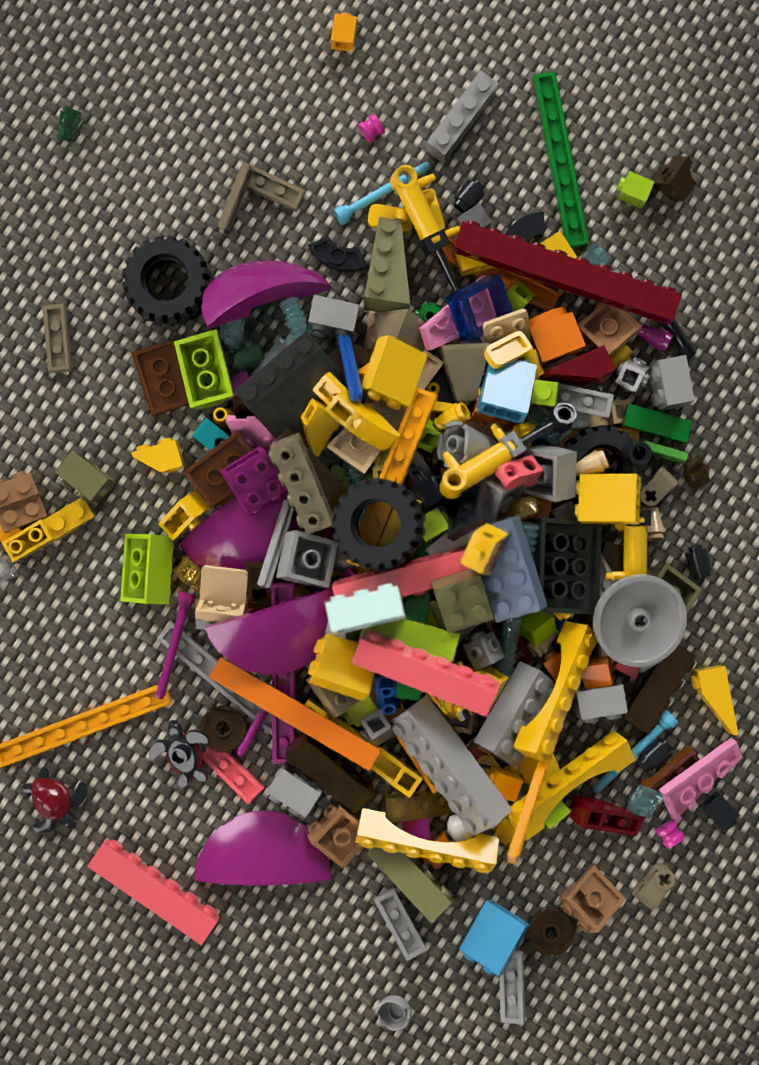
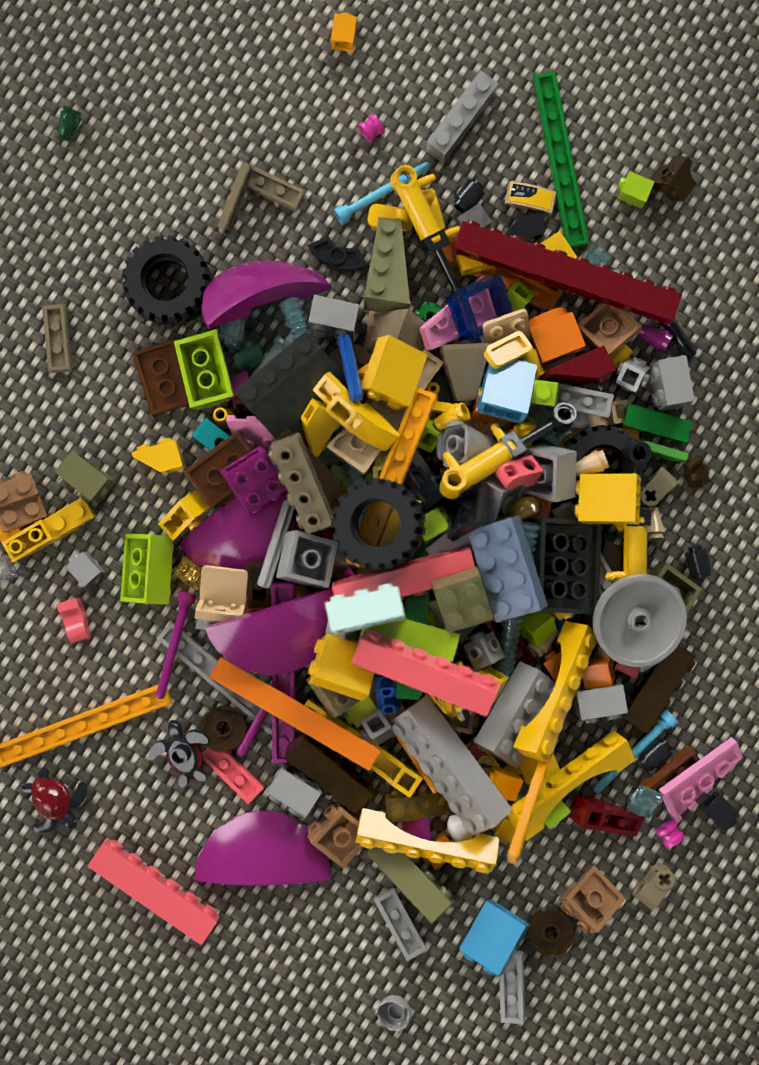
yellow torso [461,523,509,575] -> none
yellow slope [691,665,739,735] -> none
none -> coral leg [56,598,90,643]
none -> light grey brick [66,551,105,587]
none -> slope [505,181,556,215]

